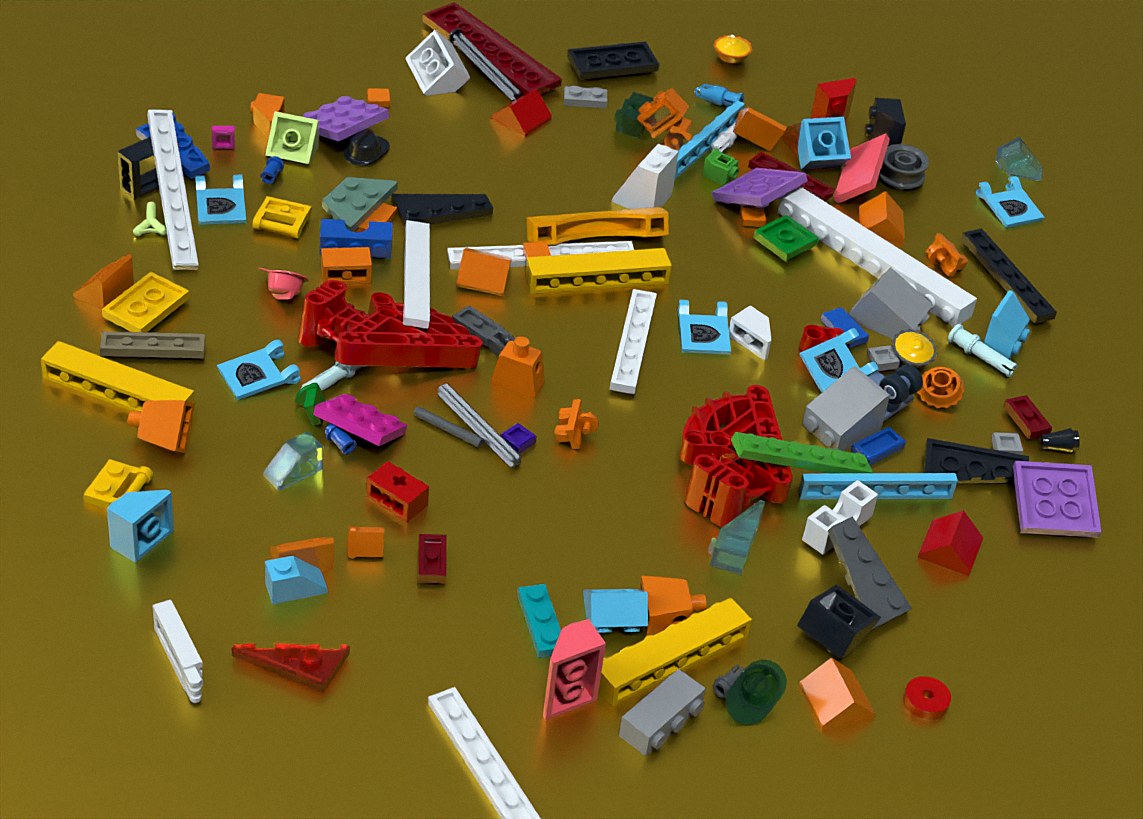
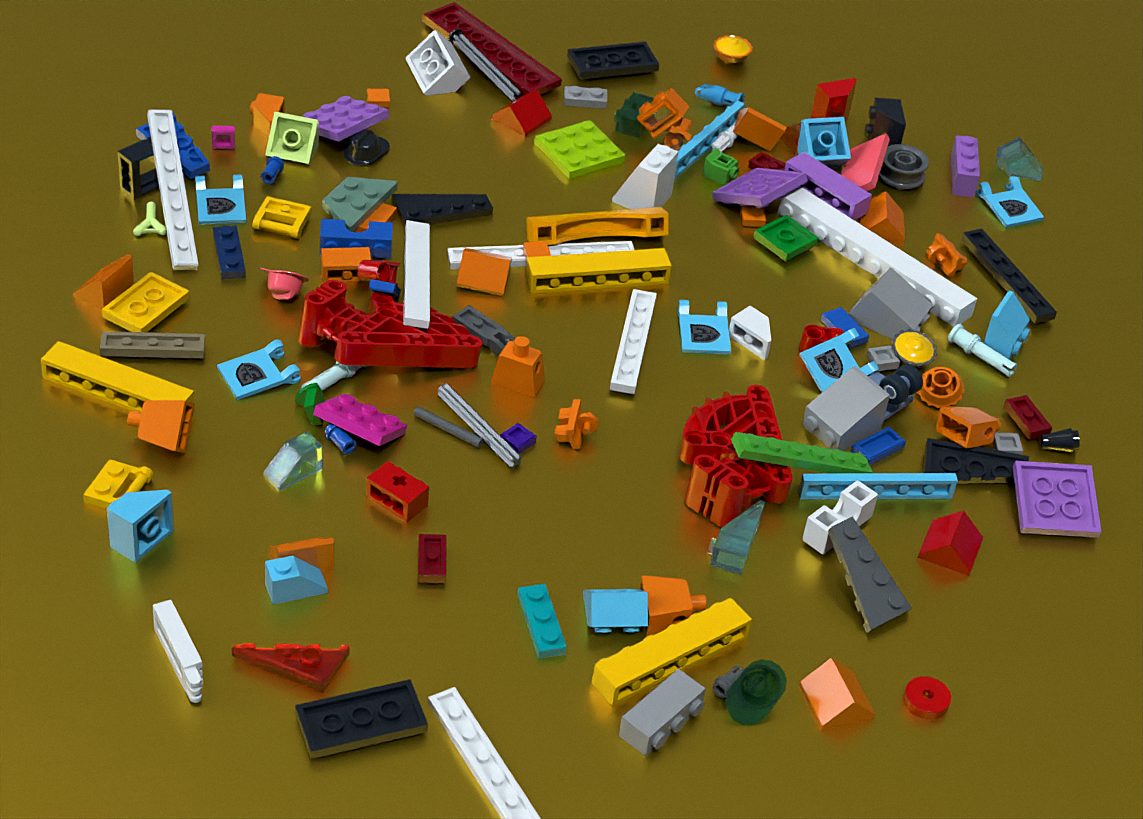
orange tile [347,525,384,558] -> none
coral slope [543,619,606,720] -> none
black slope [797,584,881,659] -> none
none -> dark blue plate [213,225,246,280]
none -> black plate [295,679,428,759]
none -> red piece [358,260,400,286]
none -> blue tile [369,279,401,299]
none -> lime plate [534,120,626,179]
none -> medium lavender brick [785,152,872,221]
none -> orange torso [935,407,1000,448]
none -> medium lavender brick [950,136,980,197]

